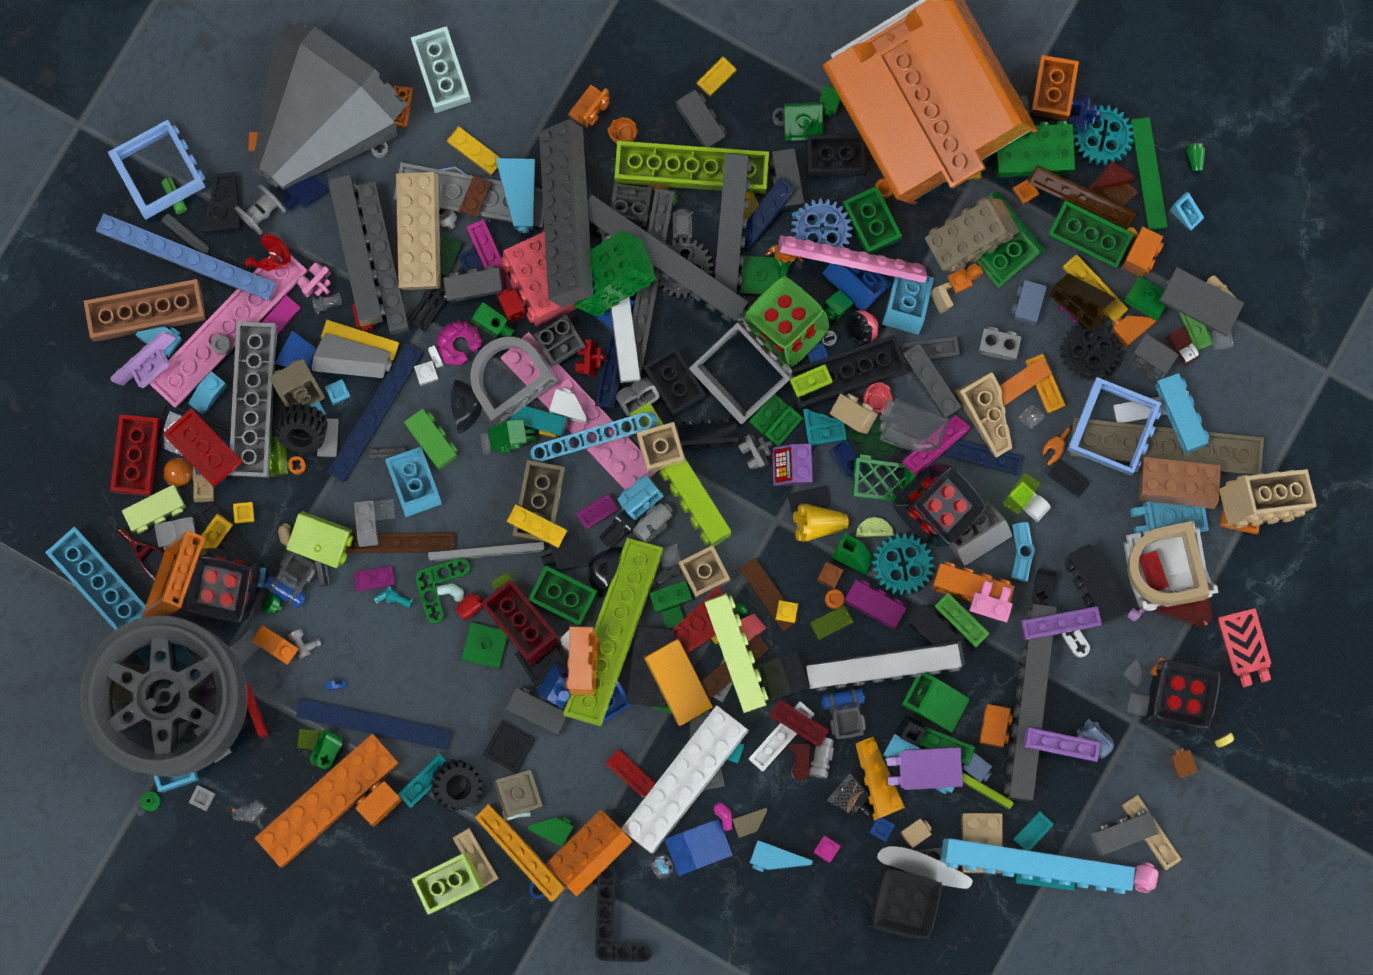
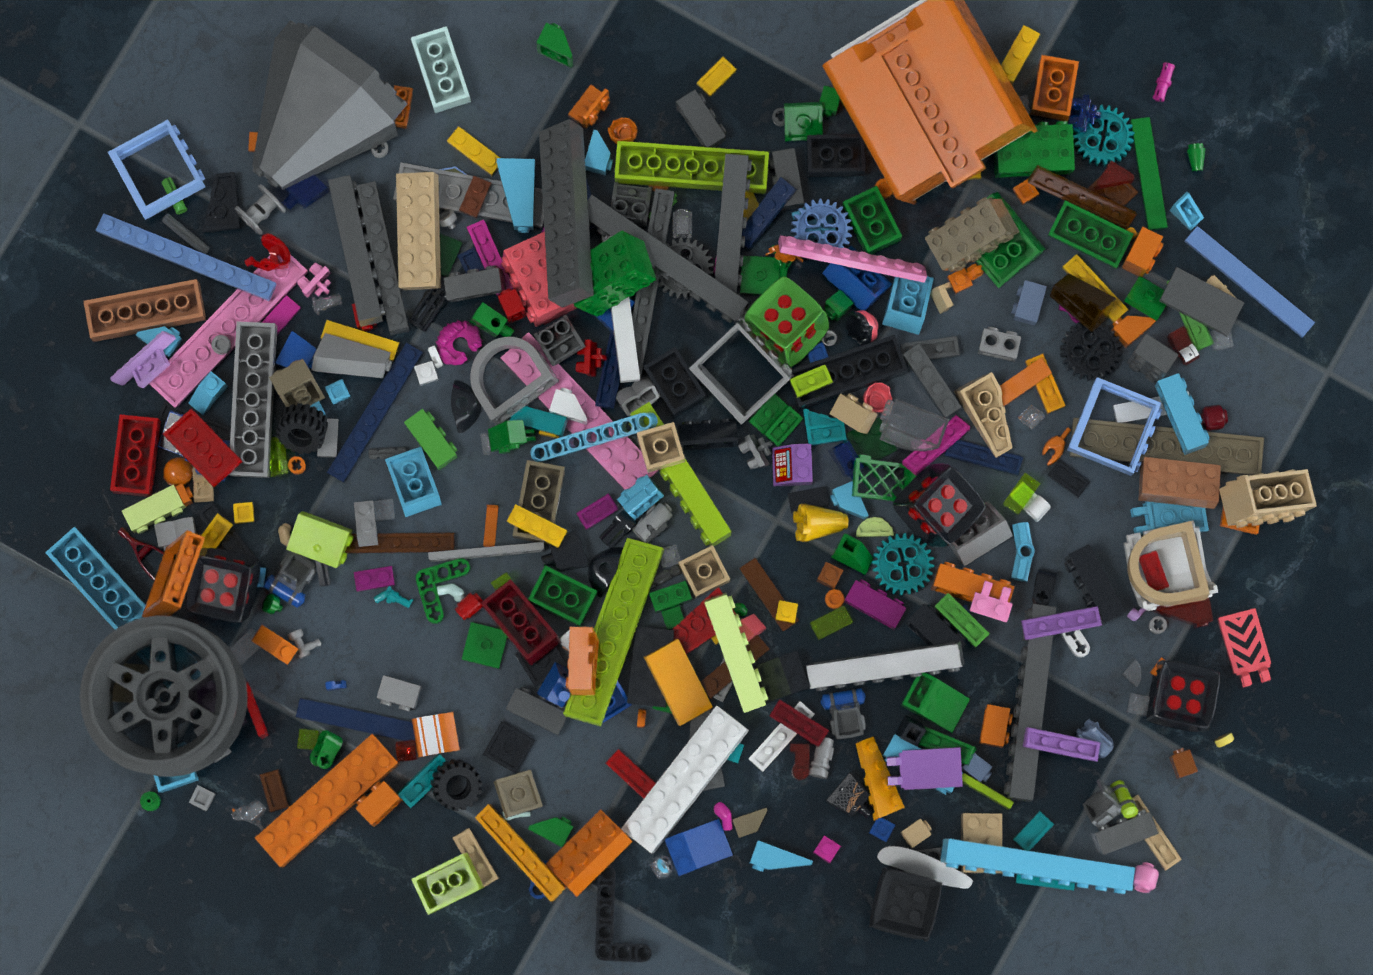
none -> orange plate [176,483,194,506]
none -> reddish brown tile [260,769,289,812]
none -> light grey brick [377,675,422,712]
none -> clear red plate [395,740,417,761]
none -> slope [412,712,460,757]
none -> orange piece [483,505,498,547]
none -> green slope [536,23,573,68]
none -> medium azure slope [585,130,613,176]
none -> orange tile [637,708,646,728]
none -> medium azure slope [830,481,869,520]
none -> yellow brick [1001,25,1040,85]
none -> dark grey piece [1083,779,1138,828]
none -> light grey bush [1149,616,1167,634]
none -> dark pink pin [1153,62,1175,102]
none -> medium blue tile [1184,226,1315,338]
none -> dark red head [1200,405,1228,431]

